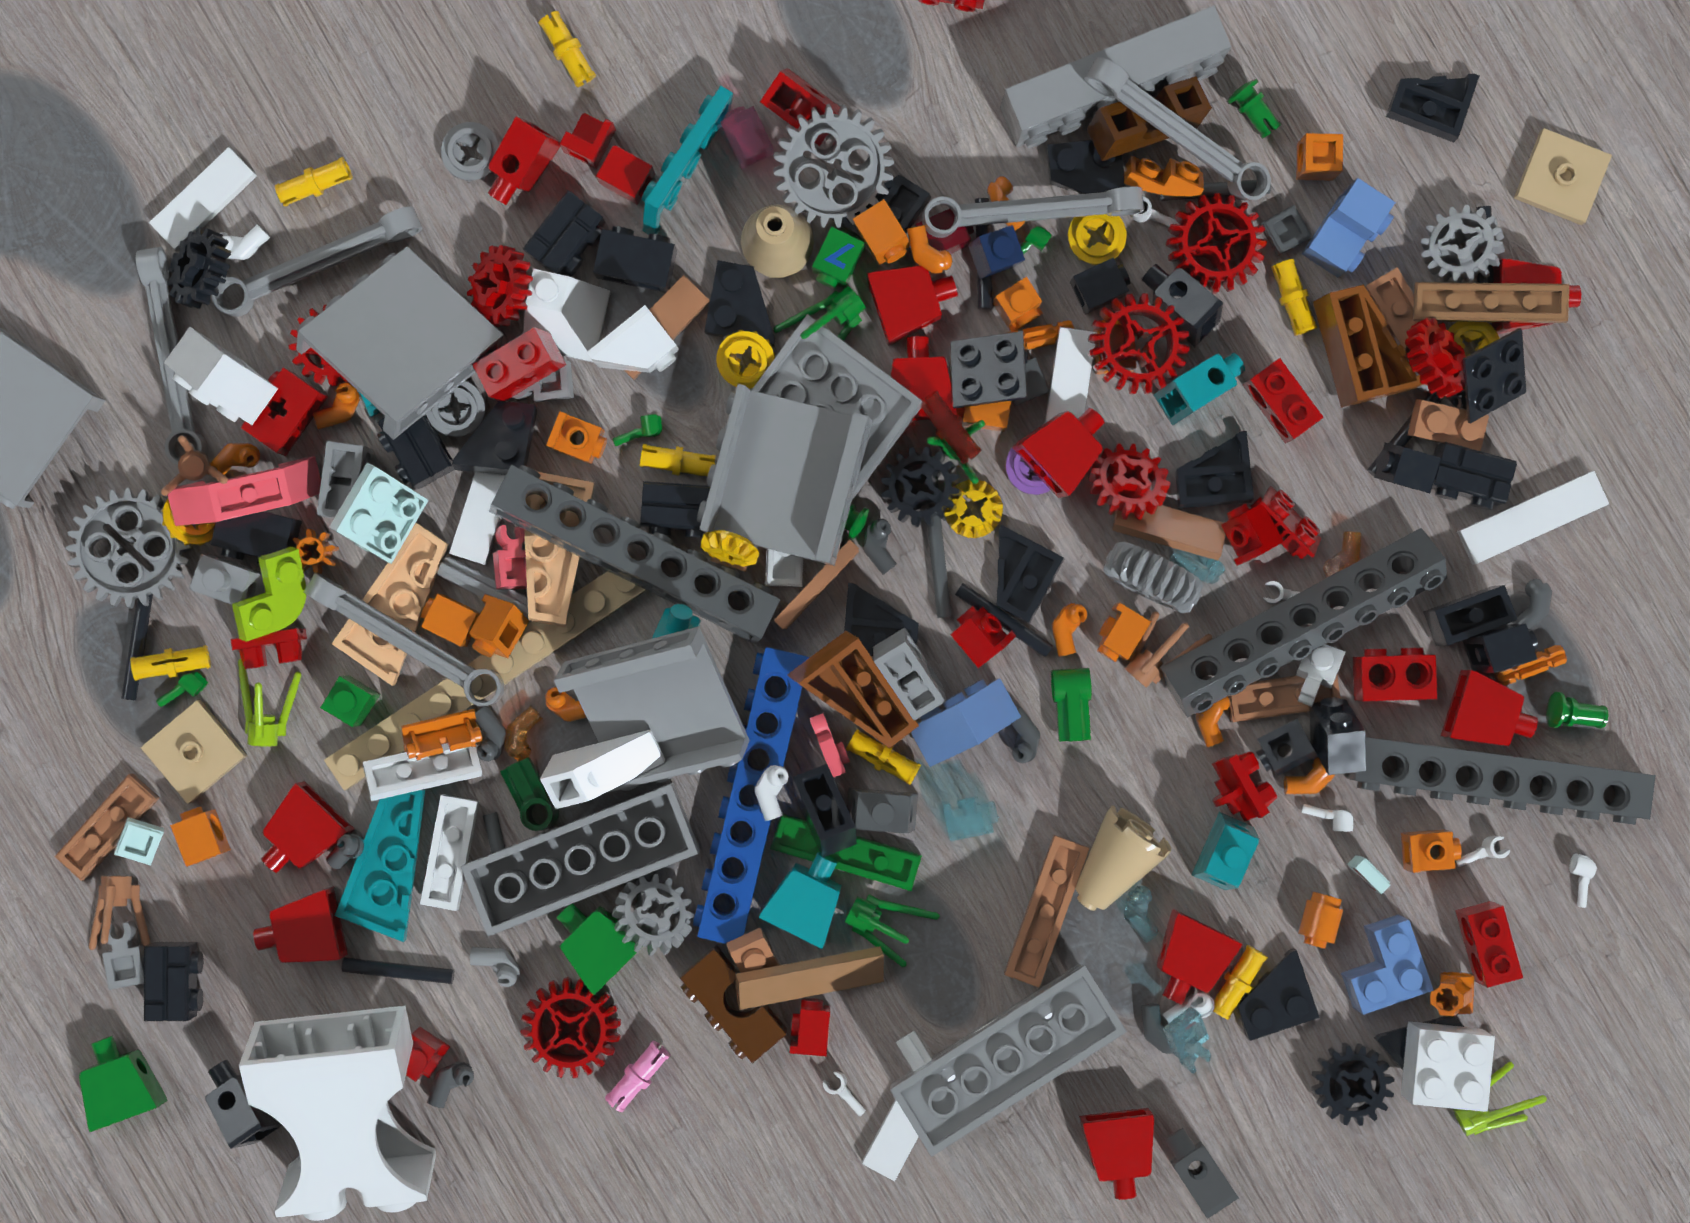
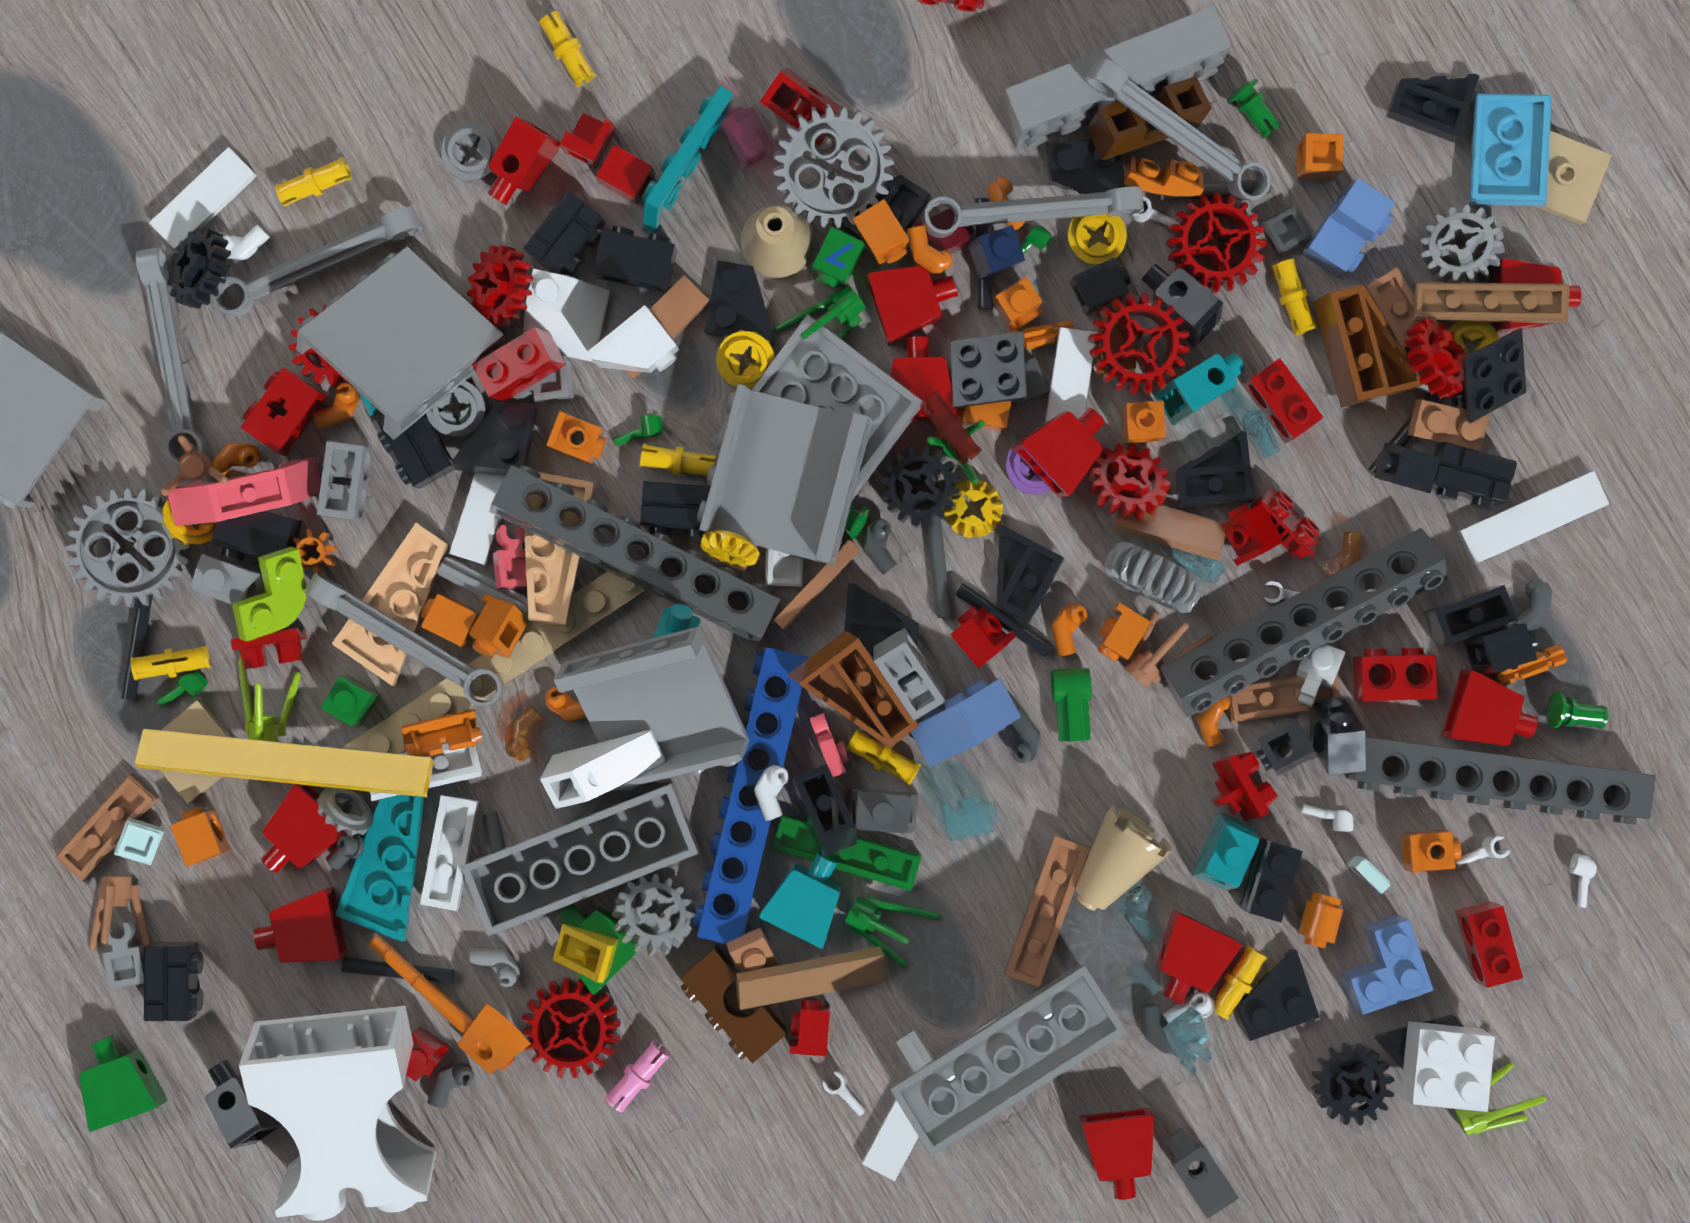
white brick [164,327,278,425] -> none
light aqua plate [329,463,428,564] -> none
dark grey arm [475,706,507,762] -> none
dark green piece [500,757,559,831] -> none
orange arm [1284,757,1335,794] -> none
orange piece [1430,972,1474,1017] -> none
none -> yellow tile [134,729,434,797]
none -> light grey gear [316,787,374,837]
none -> orange piece [368,935,531,1075]
none -> yellow slope [552,924,619,983]
none -> orange brick [1121,401,1166,444]
none -> black brick [1239,837,1303,923]
none -> clear light blue arm [1242,410,1280,458]
none -> medium azure tile [1469,94,1552,206]

